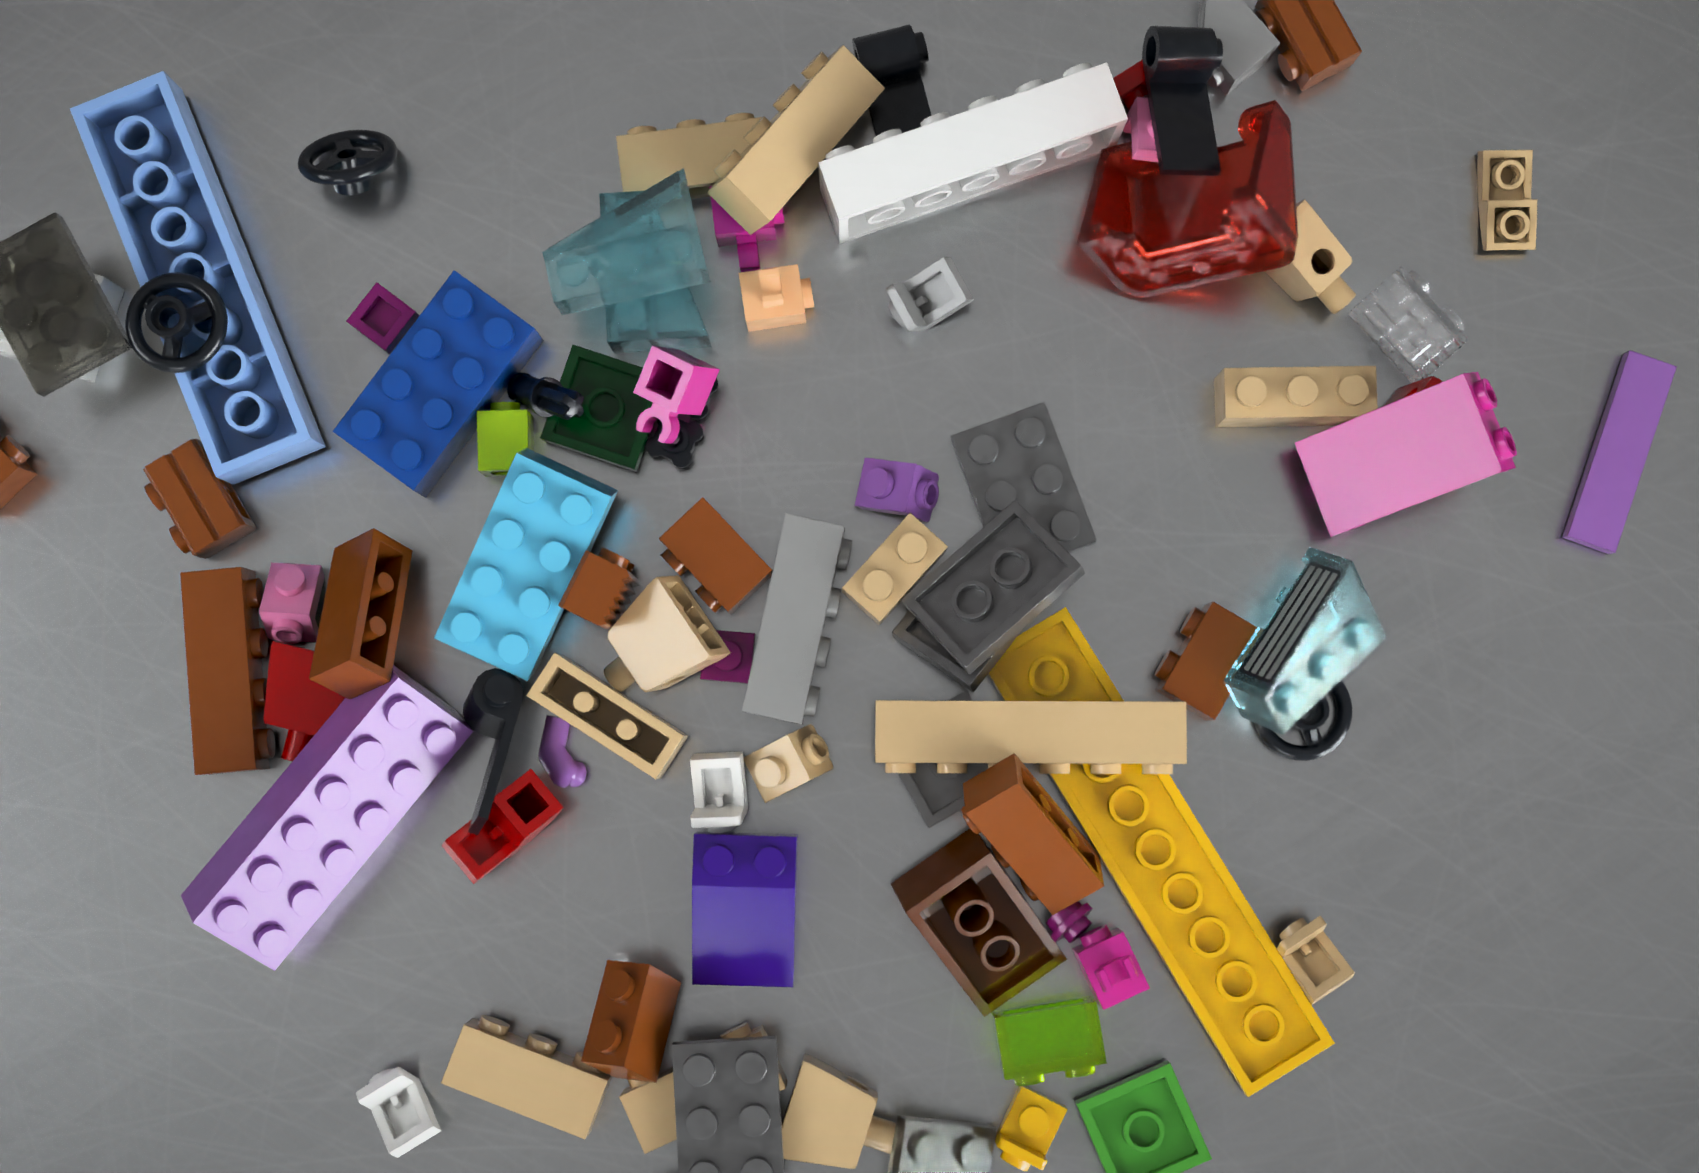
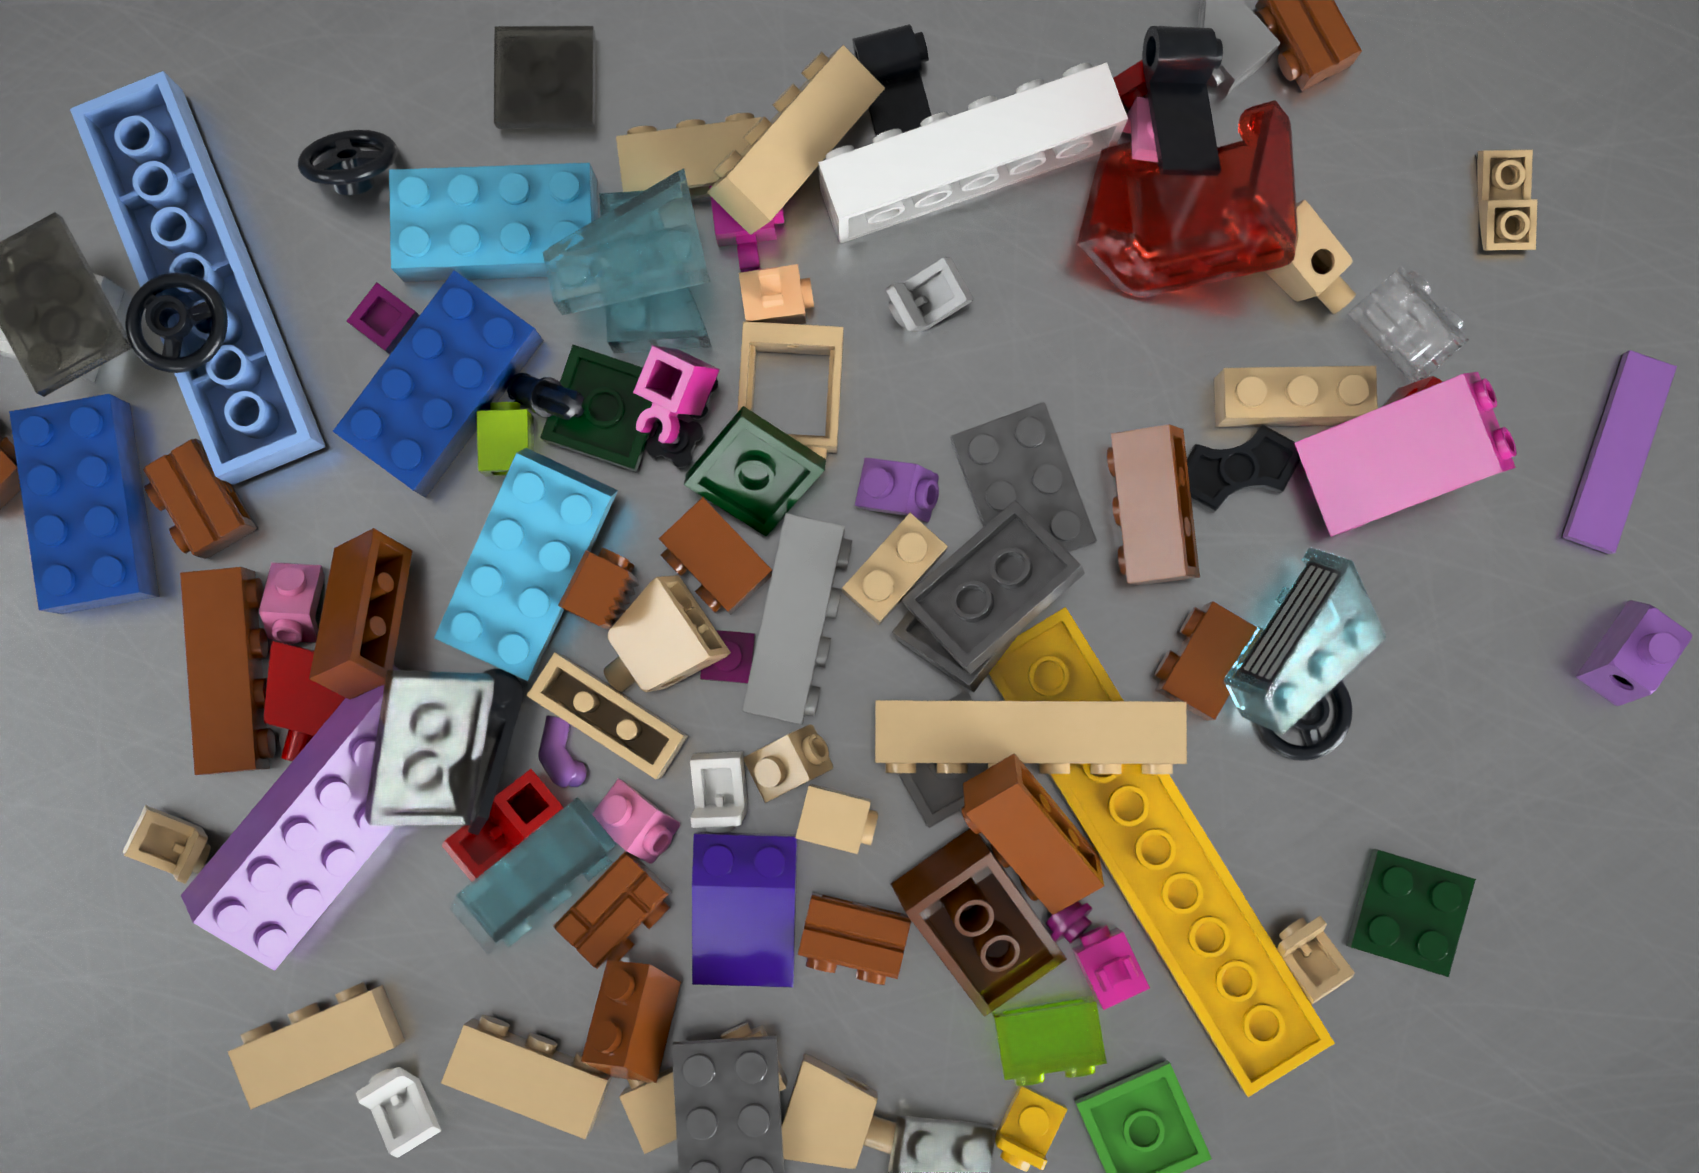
none -> blue brick [9,394,160,614]
none -> tan bracket [123,805,211,884]
none -> tan brick [228,982,405,1110]
none -> clear smoke plate [364,670,495,826]
none -> medium azure brick [389,163,600,282]
none -> clear light blue wedge [450,797,616,955]
none -> clear smoke plate [494,26,595,129]
none -> dark orange brick [553,851,672,969]
none -> bright pink bracket [589,778,680,864]
none -> dark green plate [684,406,826,536]
none -> tan window [738,321,844,459]
none -> tan brick [795,784,879,854]
none -> dark orange brick [798,892,911,985]
none -> brick [1107,424,1200,585]
none -> black tile [1187,425,1301,513]
none -> dark green plate [1346,849,1476,977]
none -> medium lavender torso [1575,600,1693,706]

